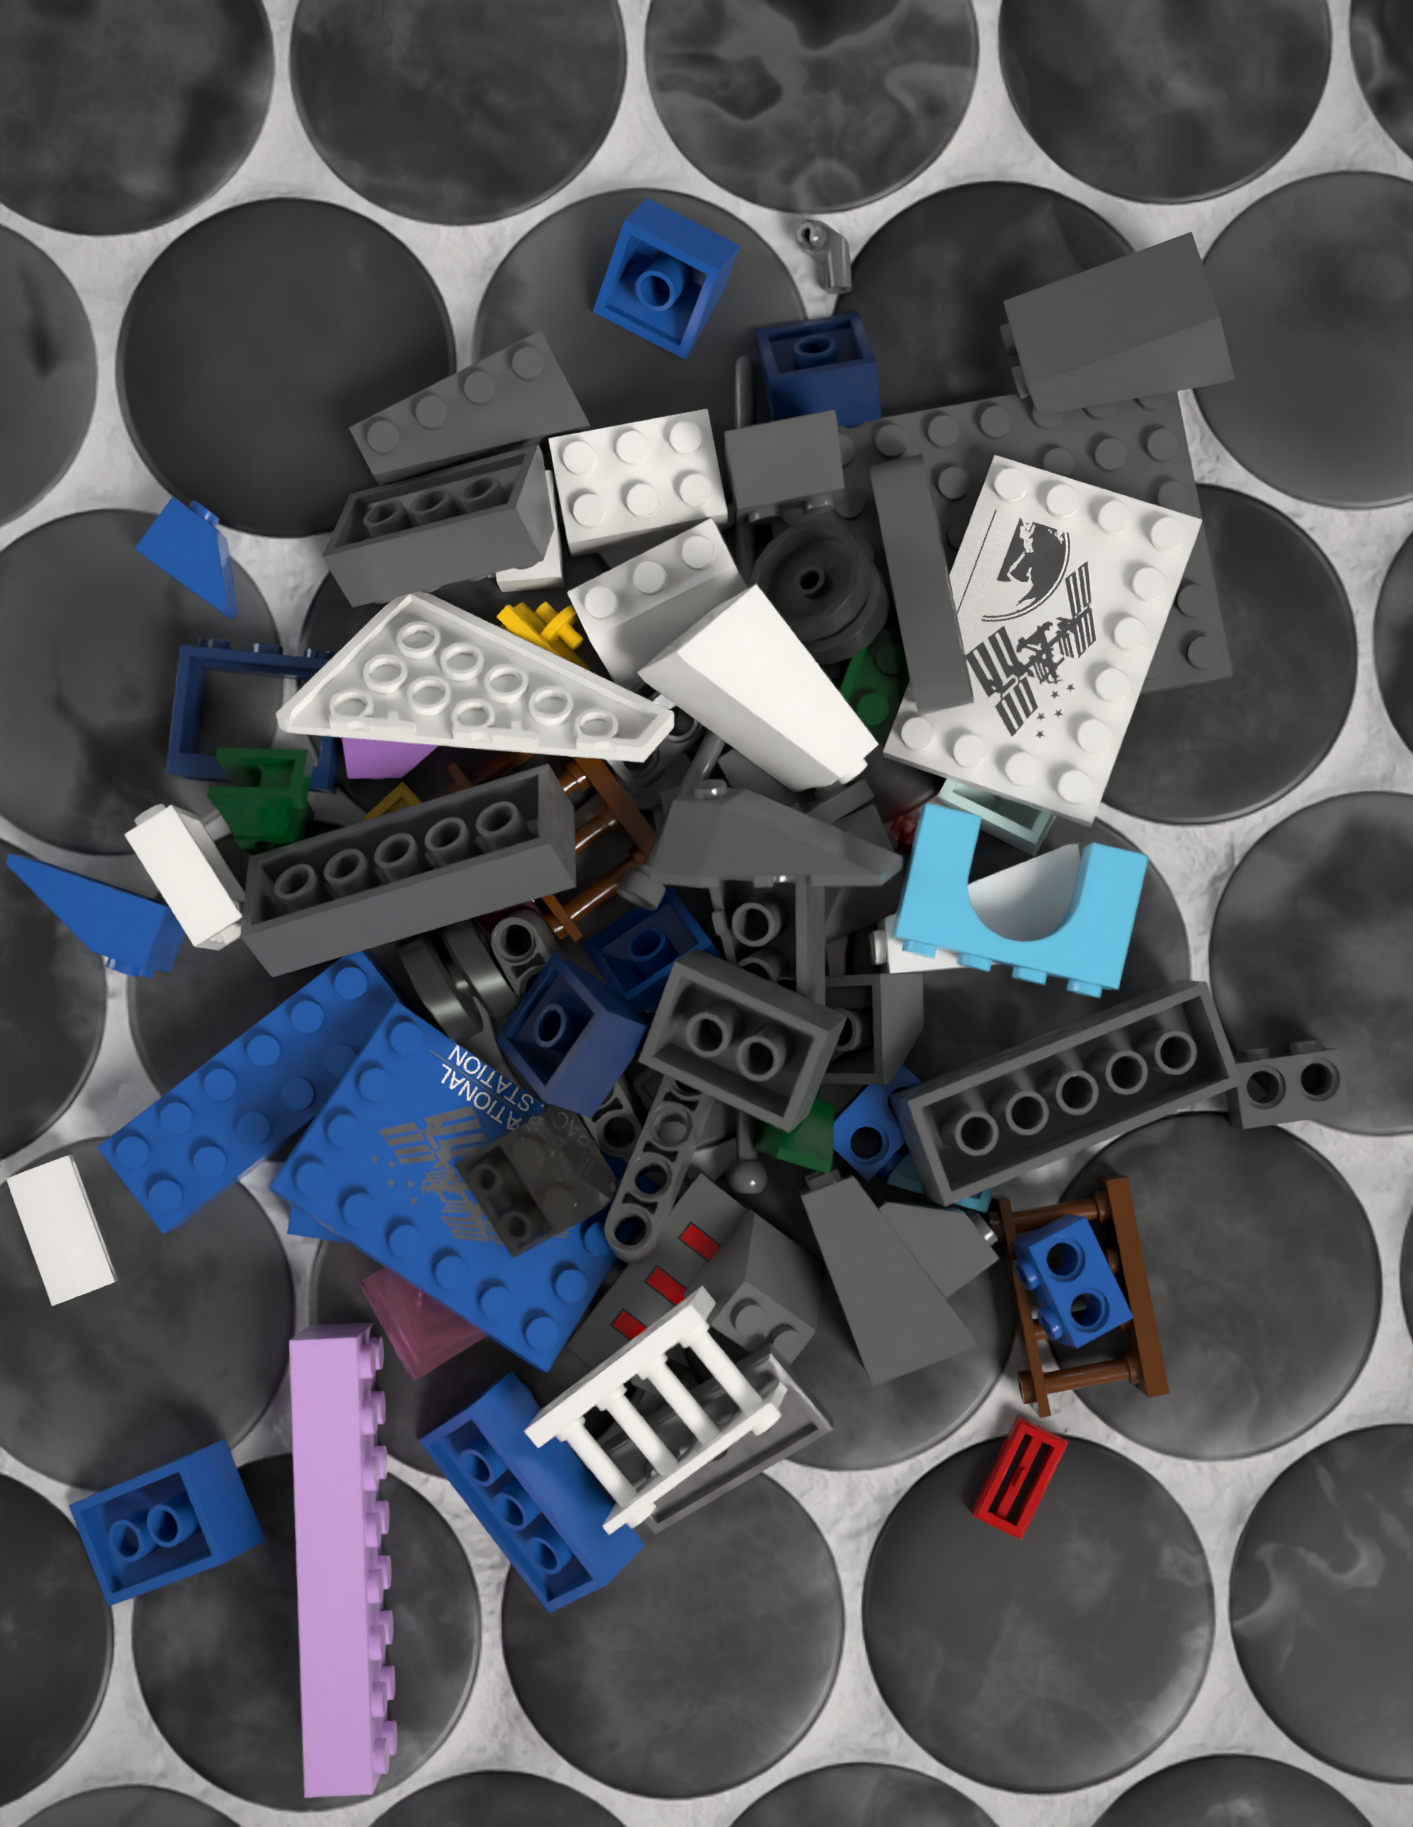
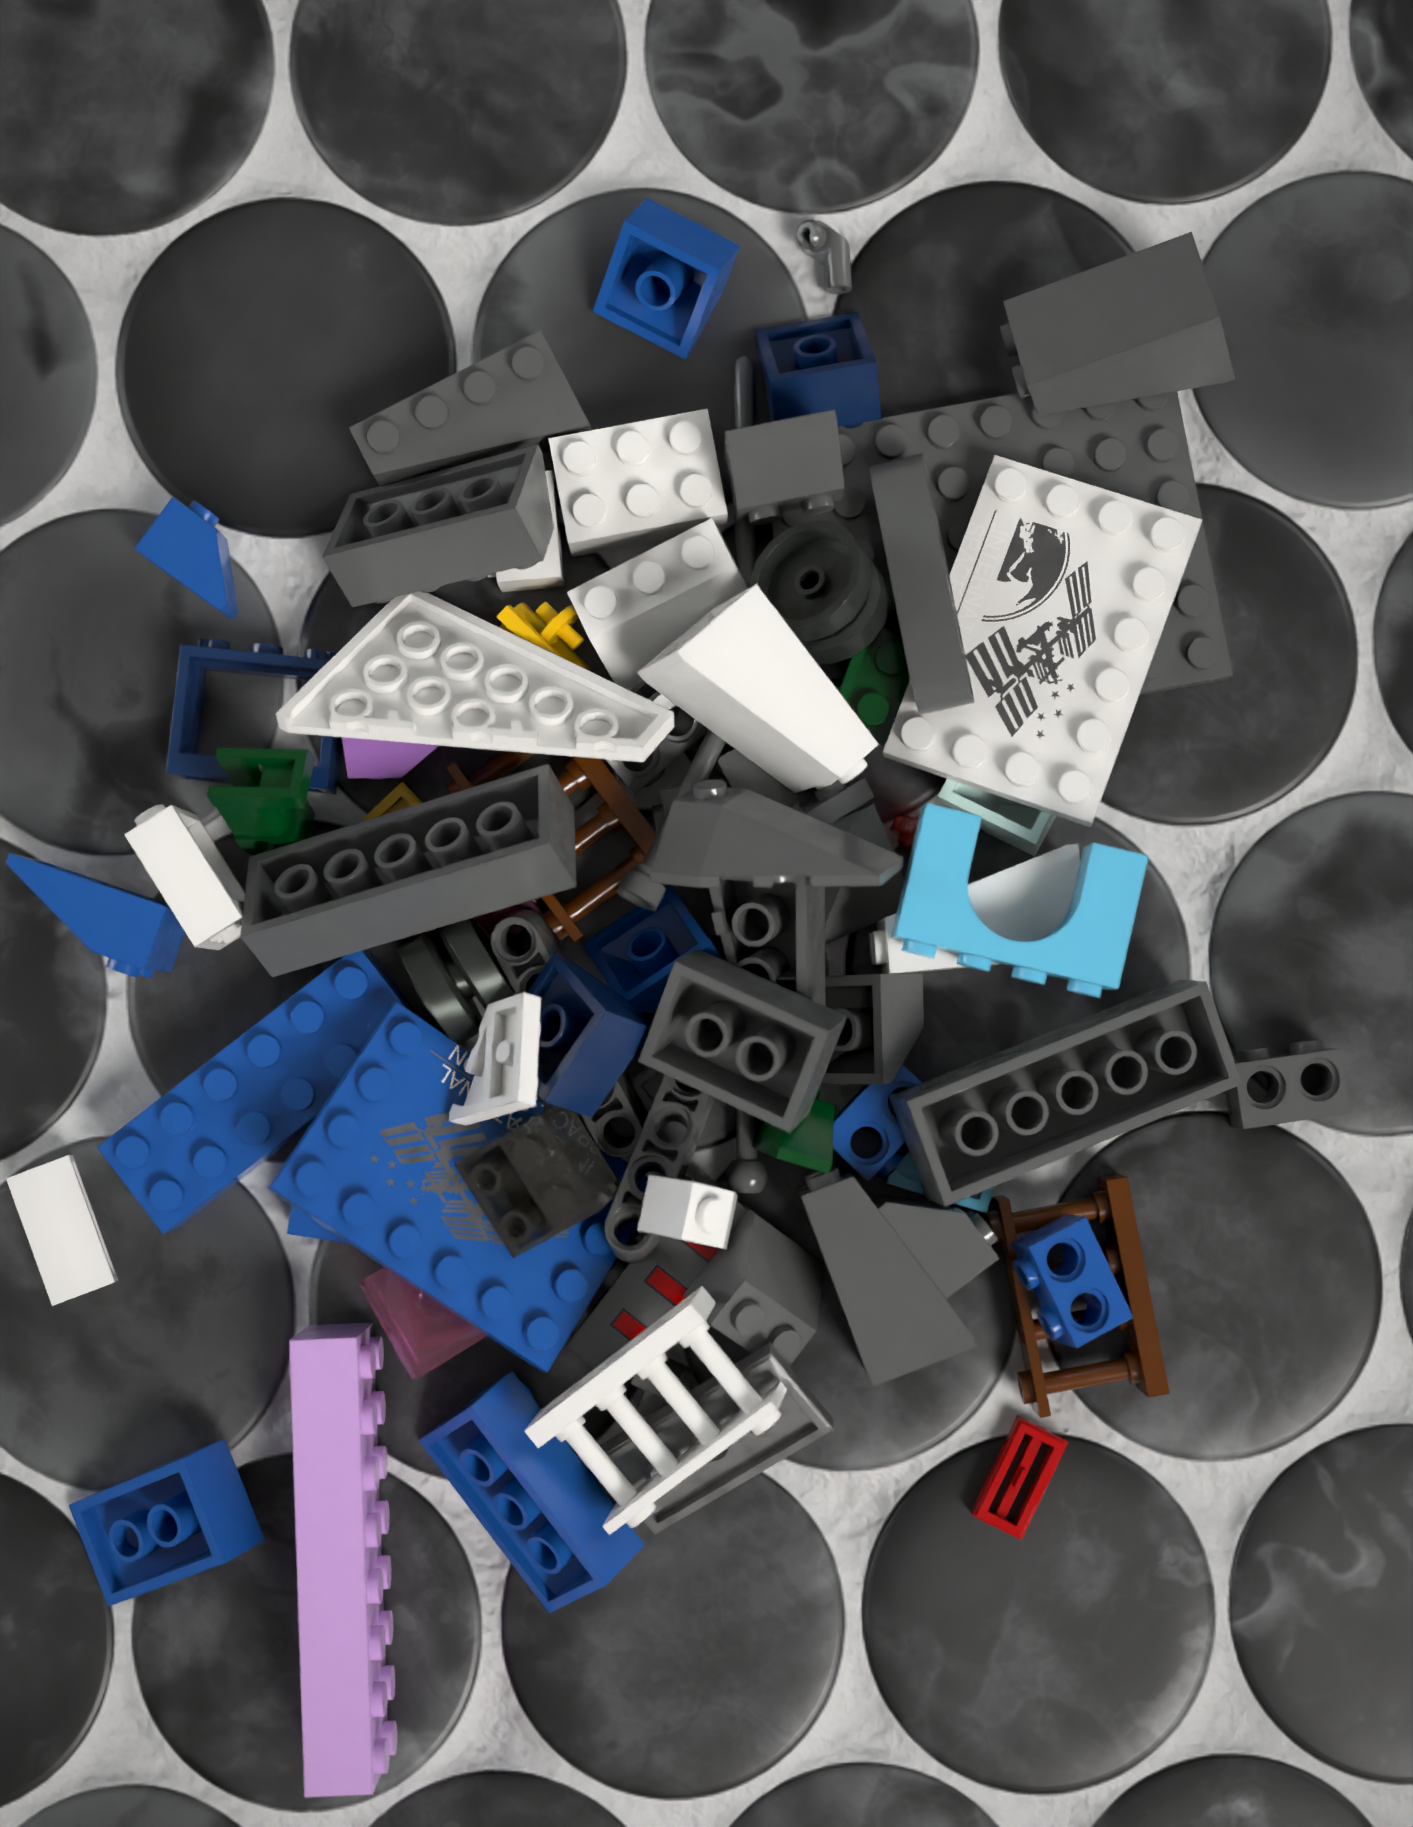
none -> white wing [449,992,541,1126]
none -> white slope [637,1175,738,1250]

